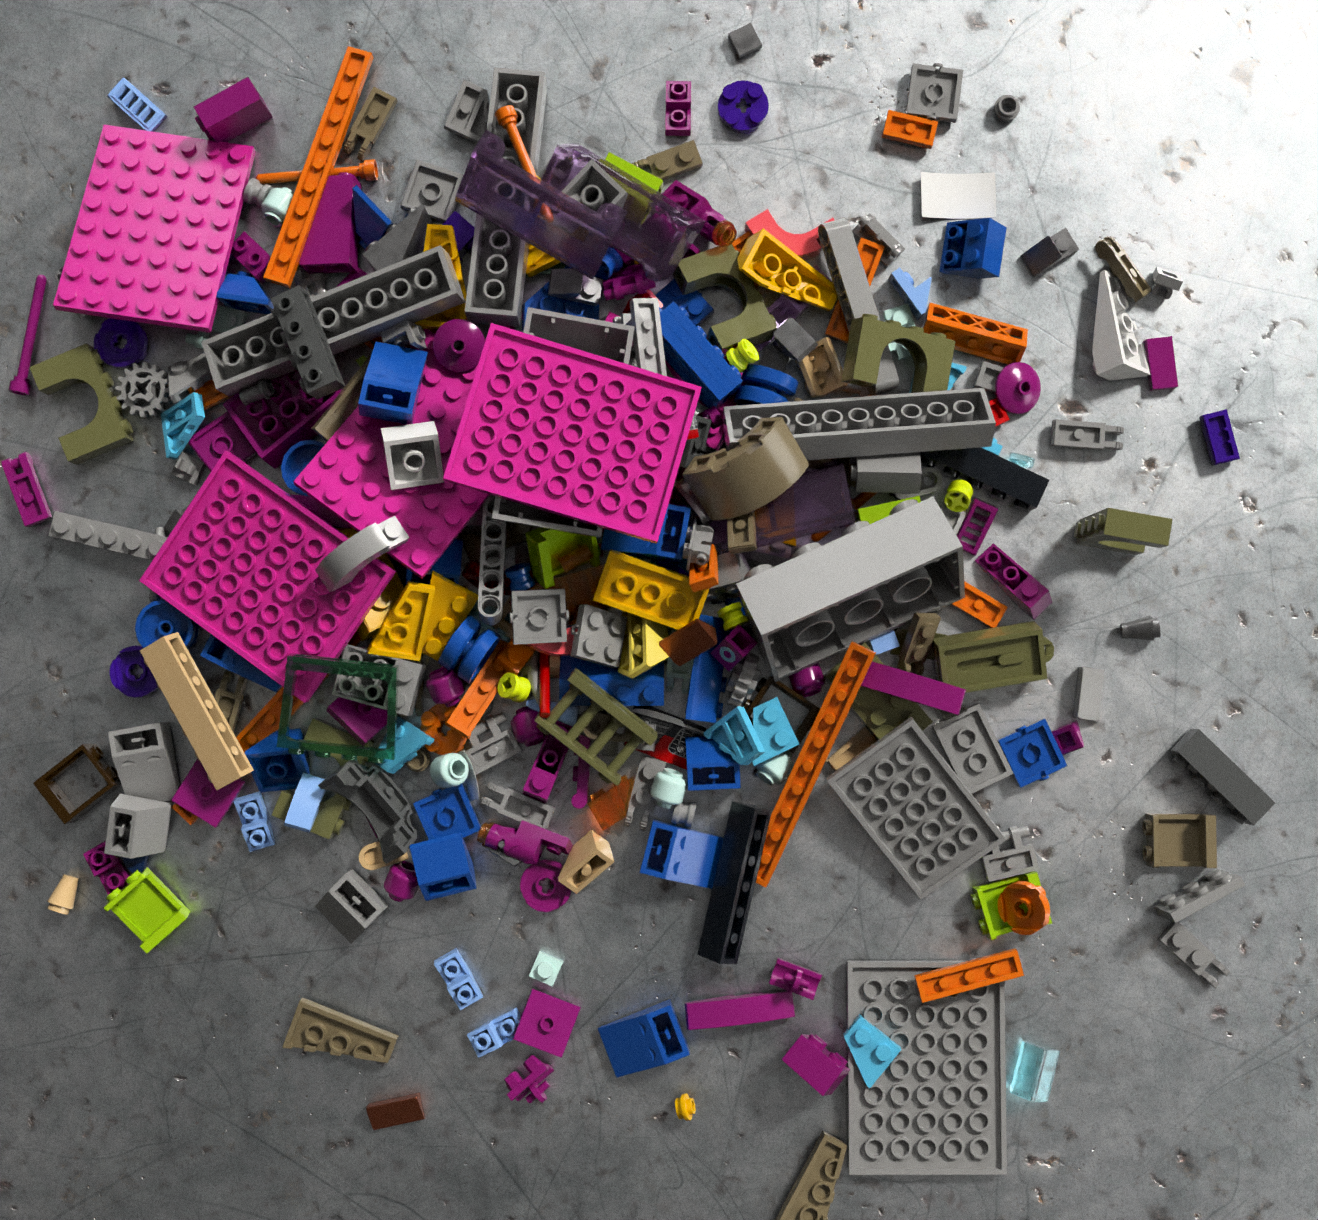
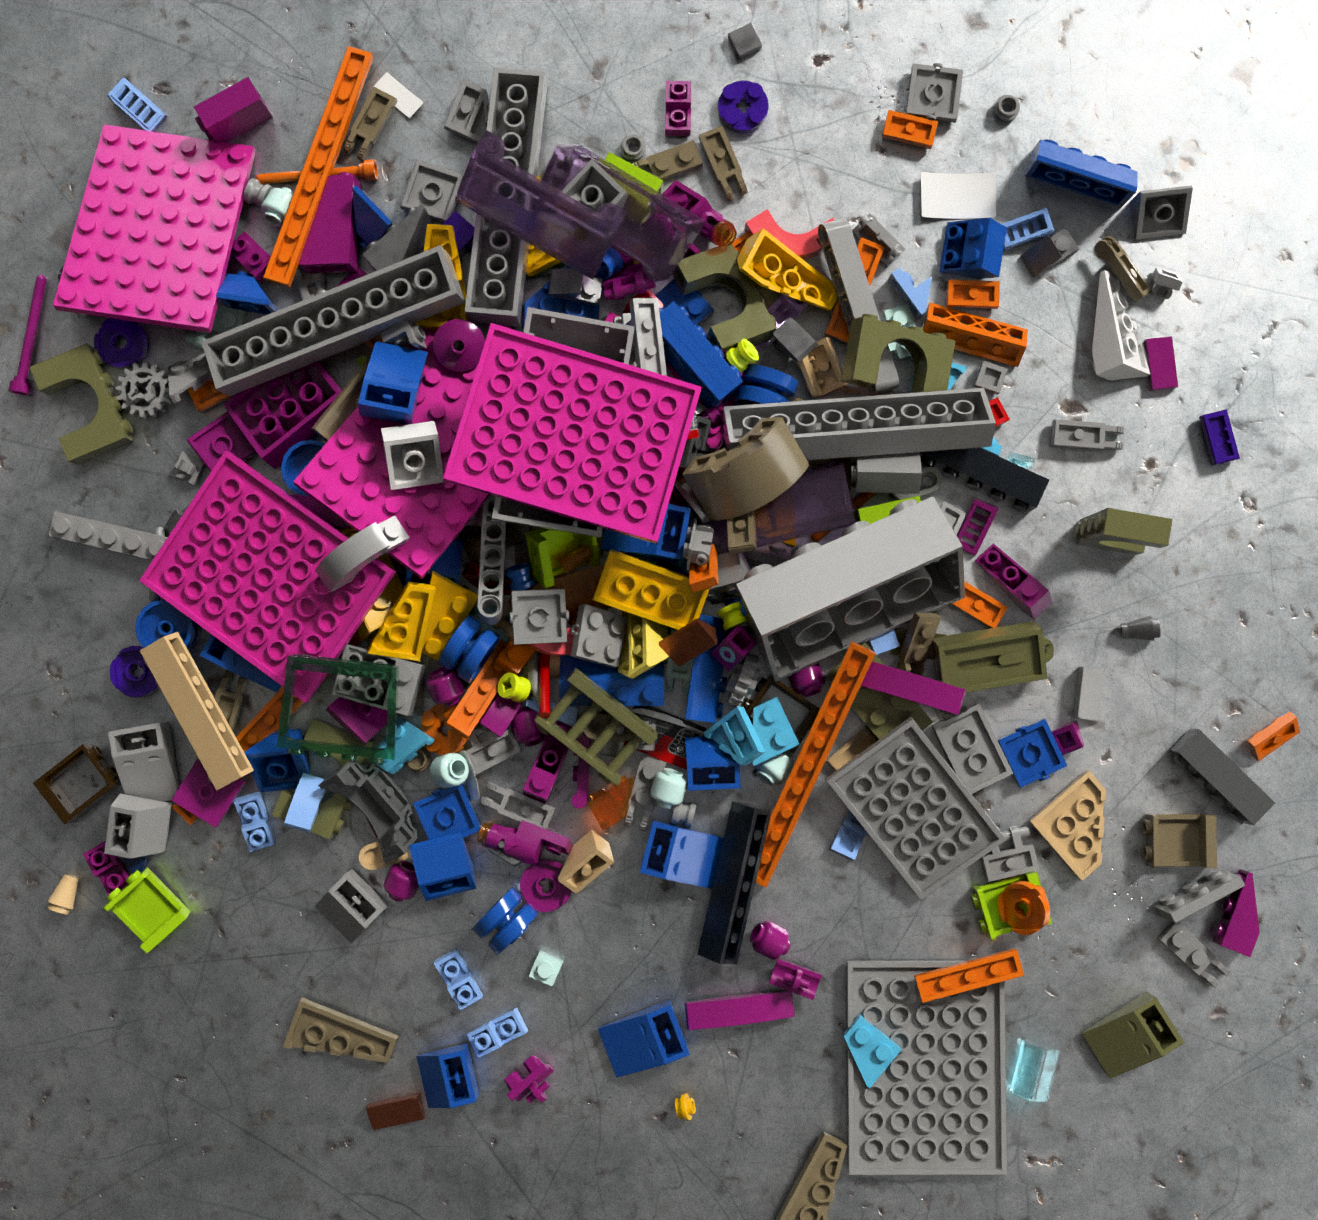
magenta plate [2,451,53,527] -> none
medium azure wing [161,392,205,460] -> none
dark grey pin [239,379,275,405] -> none
dark grey brick [271,285,346,400] -> none
orange piece [494,105,554,224] -> none
magenta plate [512,988,581,1058] -> none
magenta brick [781,1034,850,1096] -> none
neon yellow wheel [944,479,973,512] -> none
magenta dish [995,362,1041,414] -> none
none -> white sticker [374,72,424,118]
none -> blue slope [416,1043,480,1108]
none -> blue wheel [472,887,538,955]
none -> magenta slope [478,693,522,738]
none -> light grey plate [620,135,646,161]
none -> dark tan hinge [698,125,748,201]
none -> magenta head [750,921,790,960]
none -> light blue slope [829,809,867,861]
none -> orange plate [946,279,1000,309]
none -> light blue slope [1002,207,1055,250]
none -> blue slope [1025,139,1138,208]
none -> tan plate [1028,770,1106,881]
none -> olive slope [1081,991,1185,1079]
none -> light grey slope [1130,185,1193,240]
none -> magenta slope [1212,869,1260,957]
none -> orange plate [1248,711,1300,761]

